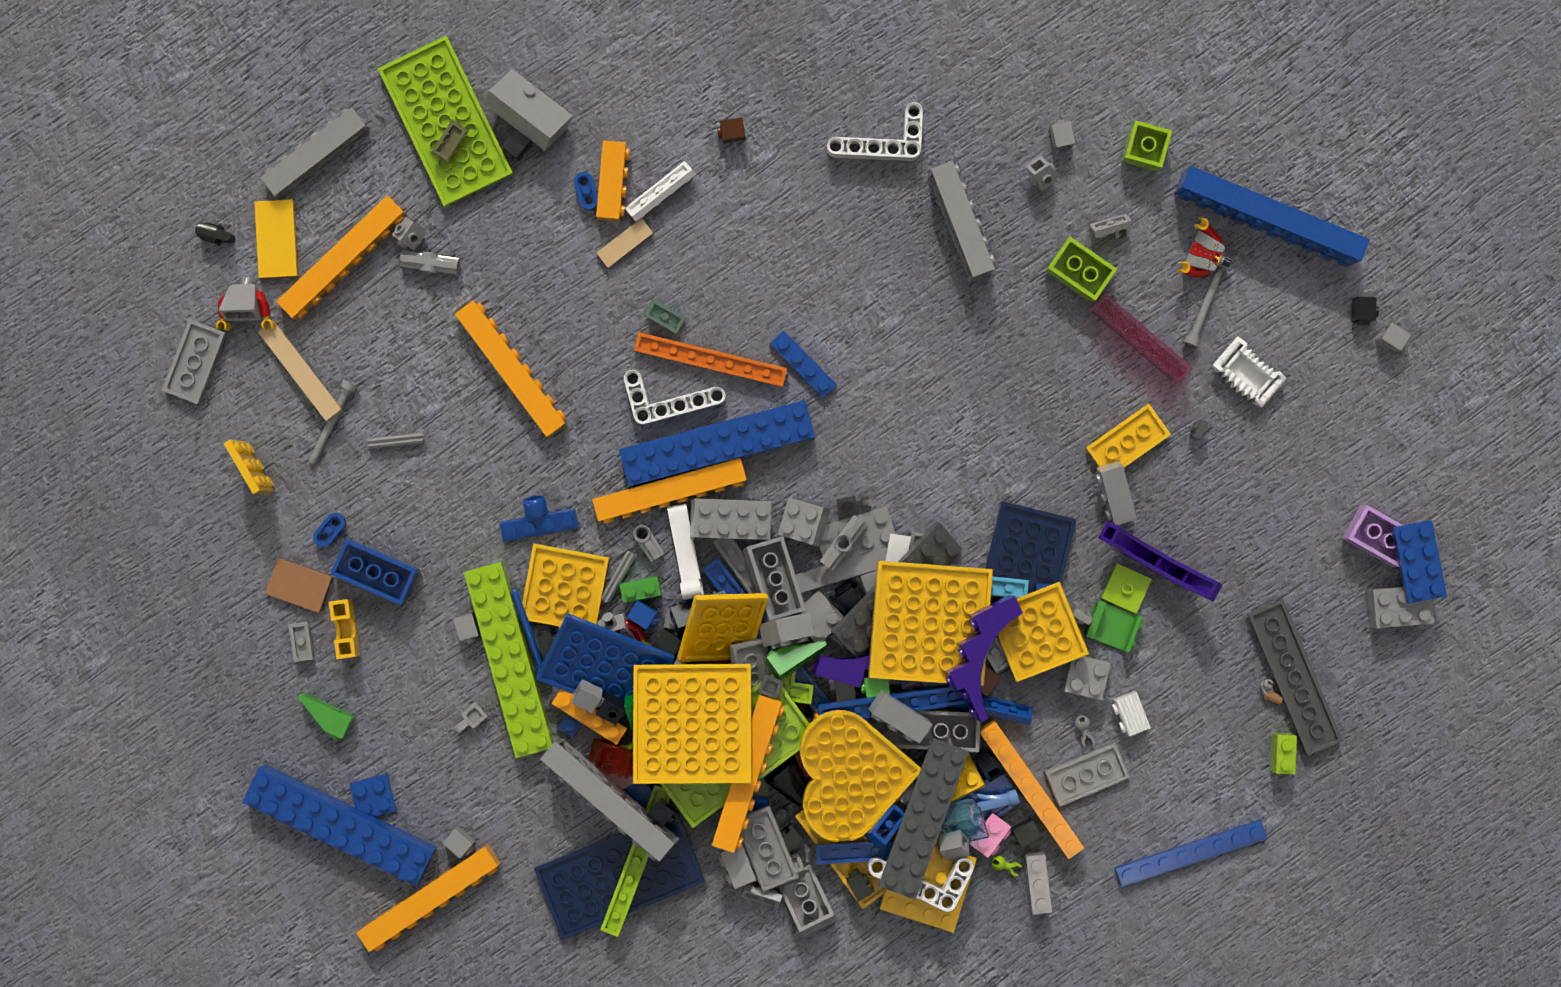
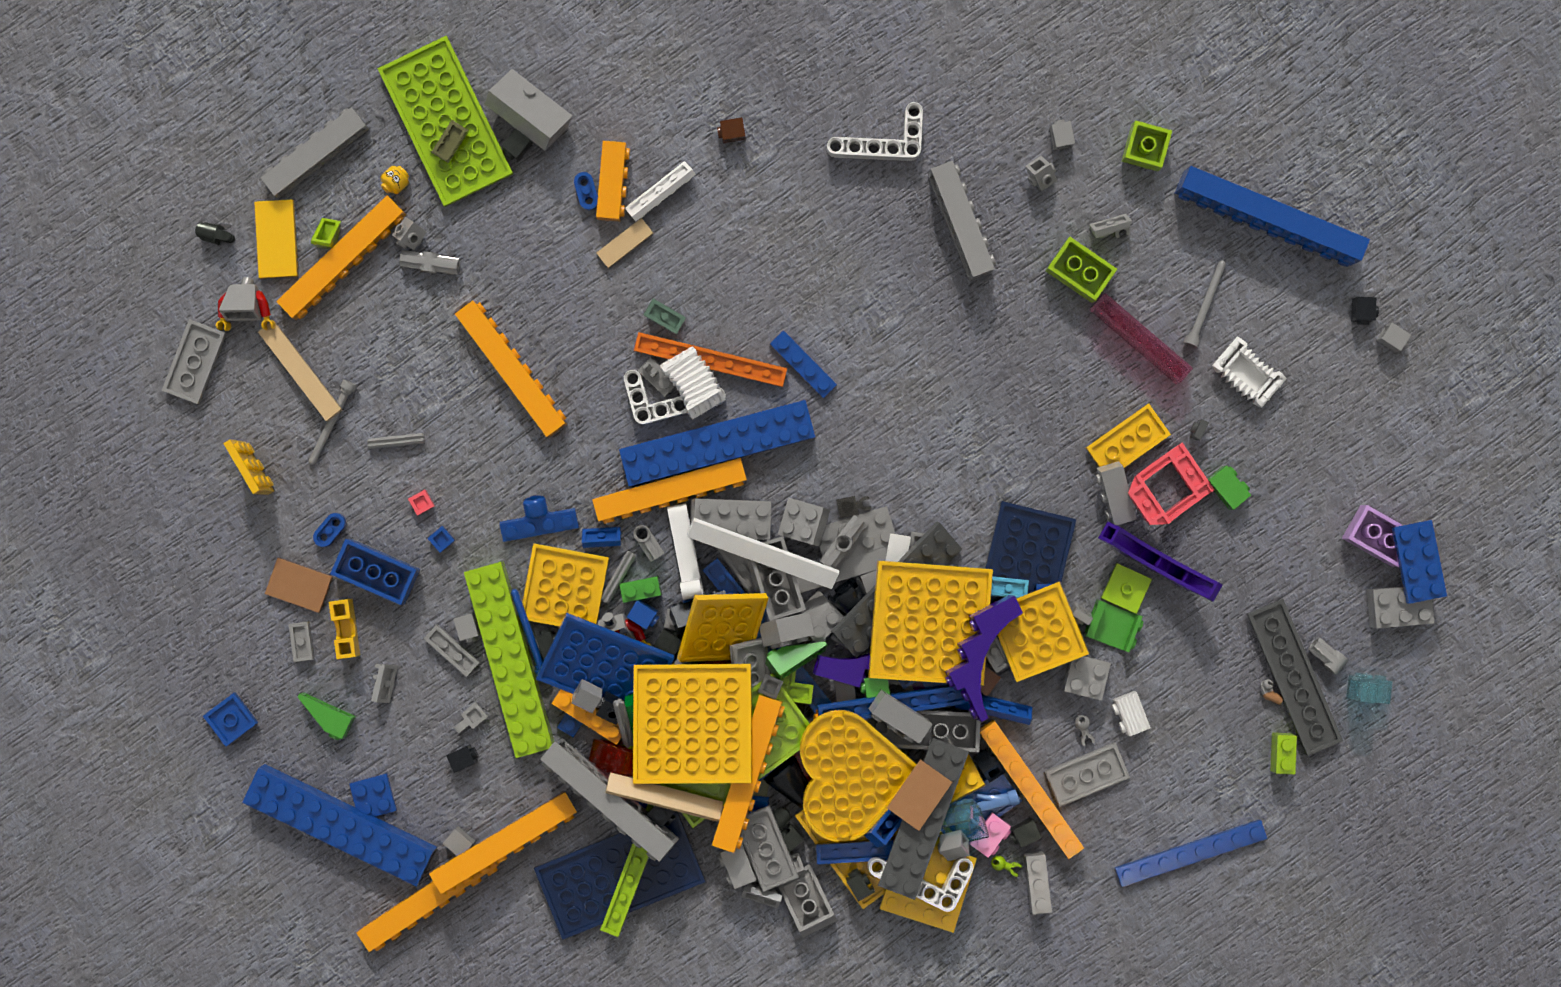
torso [1176,217,1232,278] -> none
none -> blue plate [203,692,258,747]
none -> lime slope [311,218,341,249]
none -> light grey plate [371,664,398,703]
none -> yellow head [380,166,409,194]
none -> coral plate [408,490,435,516]
none -> light grey plate [424,624,480,677]
none -> blue plate [428,526,456,553]
none -> light orange brick [429,792,577,895]
none -> black brick [446,744,479,773]
none -> blue plate [582,527,621,548]
none -> tan tile [605,772,723,822]
none -> light grey axle [613,699,633,748]
none -> light grey plate [638,357,676,397]
none -> white piece [659,346,726,420]
none -> white tile [687,518,839,589]
none -> medium nougat tile [887,760,952,831]
none -> coral wedge [1128,442,1215,525]
none -> bright green brick [1207,465,1251,510]
none -> light grey piece [1308,637,1349,675]
none -> clear light blue brick [1346,672,1393,704]

